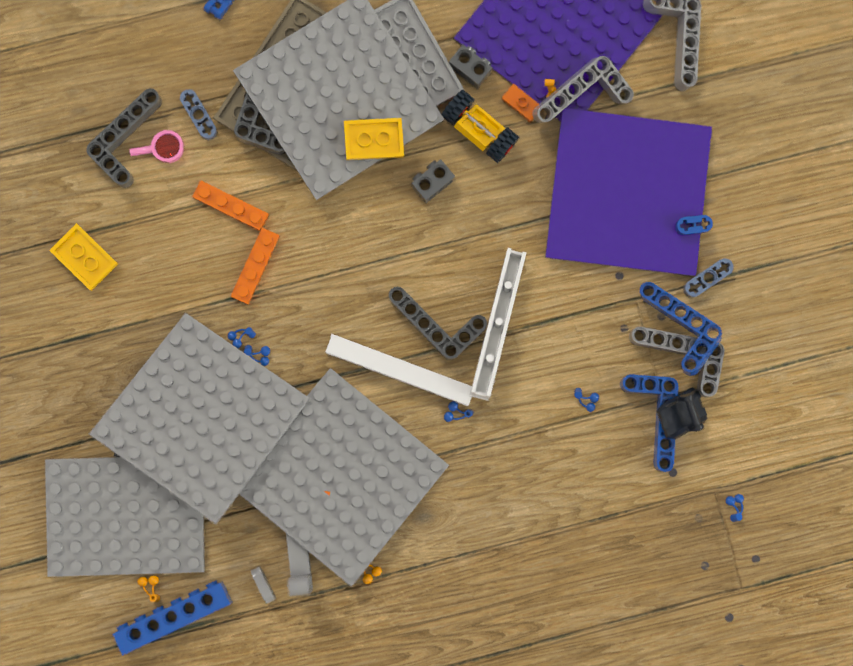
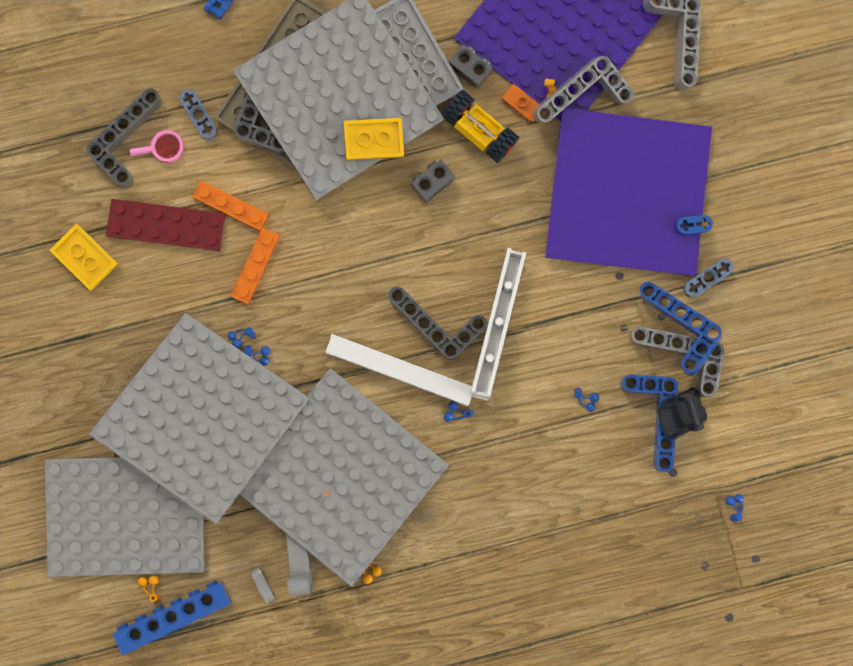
none -> dark red plate [106,199,226,252]

